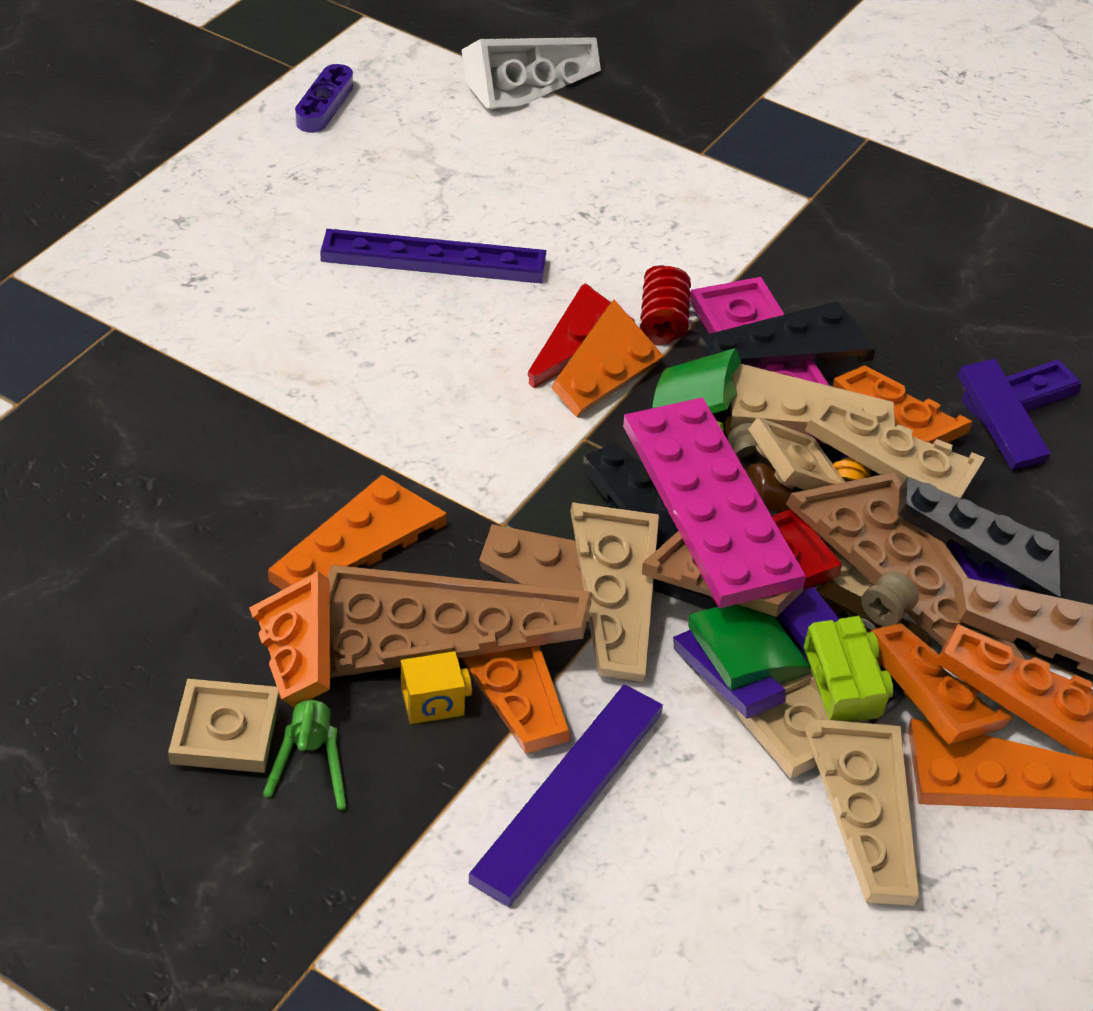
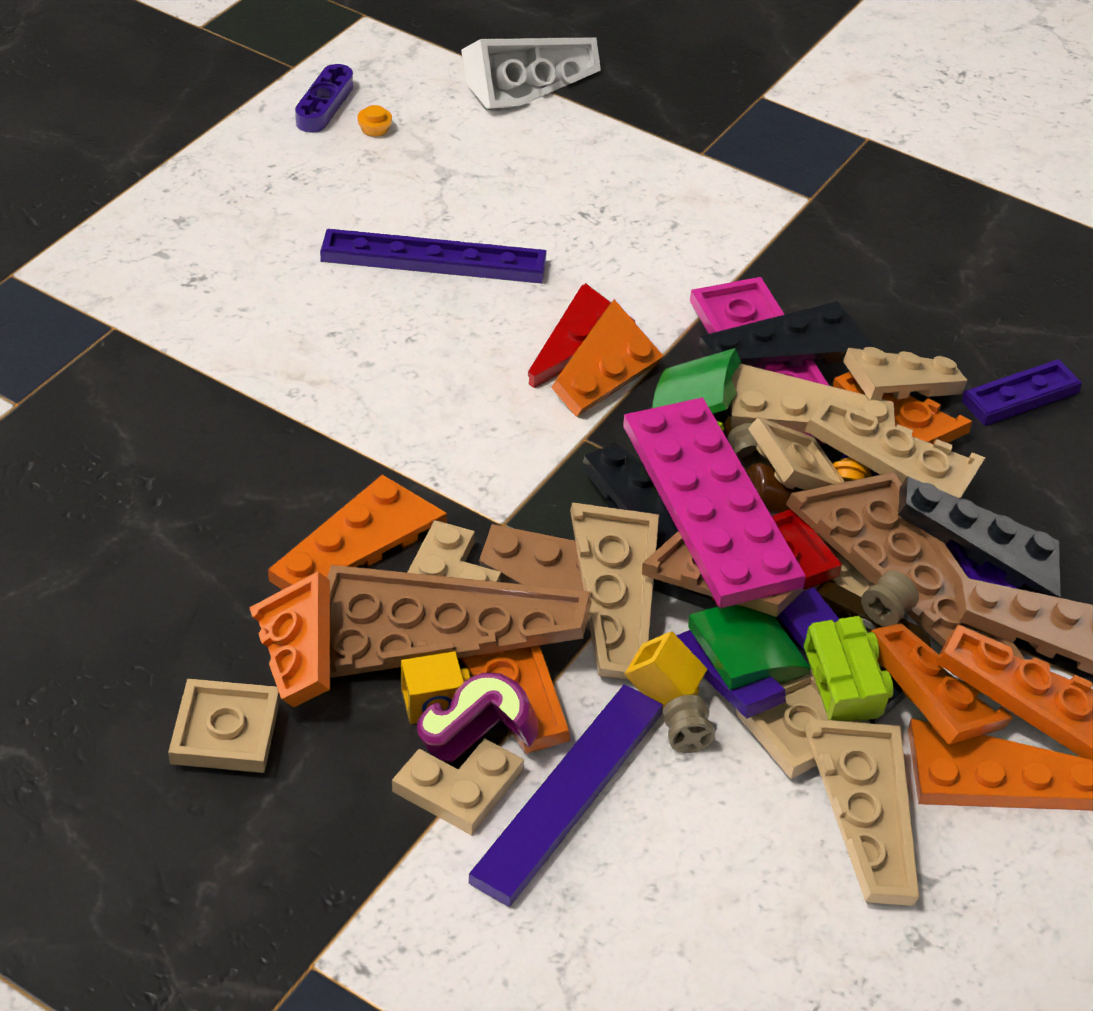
bright green plant [263,700,346,811] -> none
red piece [640,265,691,345] -> none
dark purple tile [957,359,1051,471] -> none
none -> light orange plate [357,105,392,136]
none -> tan plate [392,738,524,836]
none -> tan plate [407,520,501,582]
none -> magenta animal [417,673,539,762]
none -> yellow brick [624,631,707,711]
none -> dark tan wheel [662,695,715,753]
none -> tan wing [843,347,967,400]

